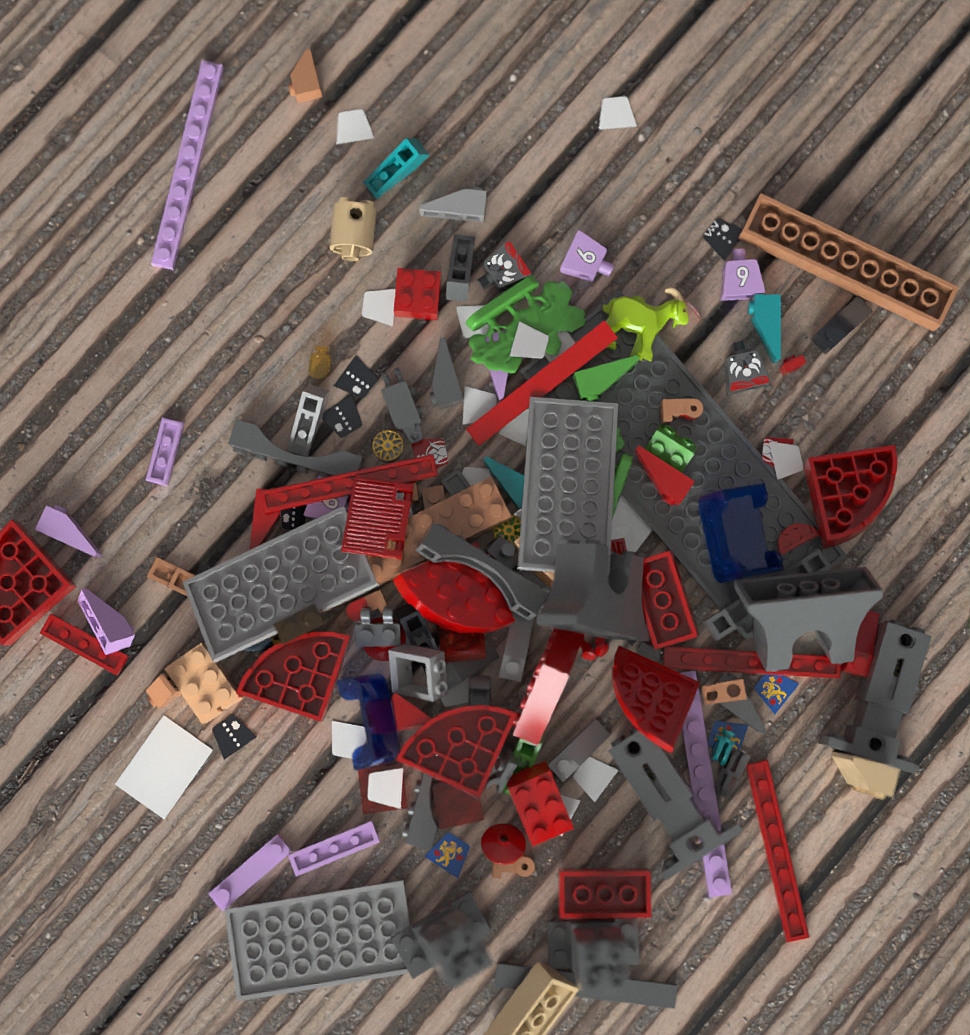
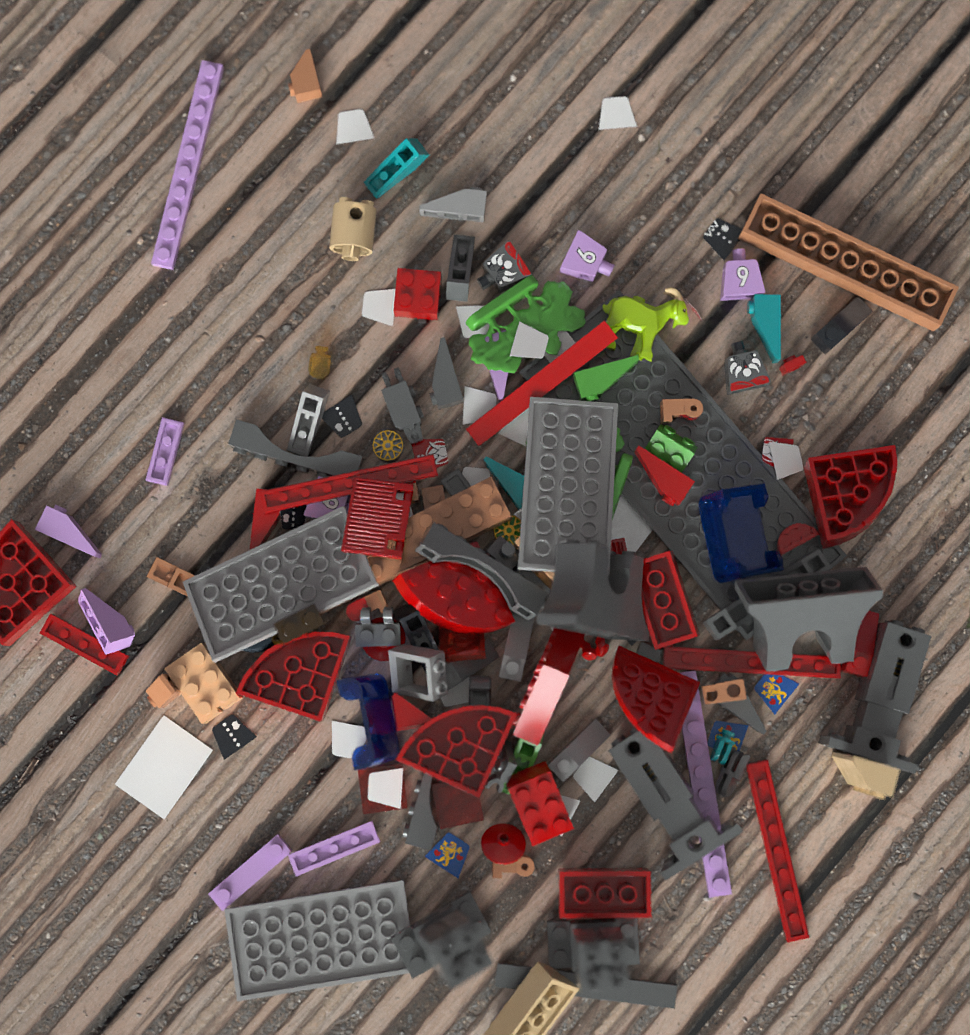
black sticker [334,355,377,399] -> none

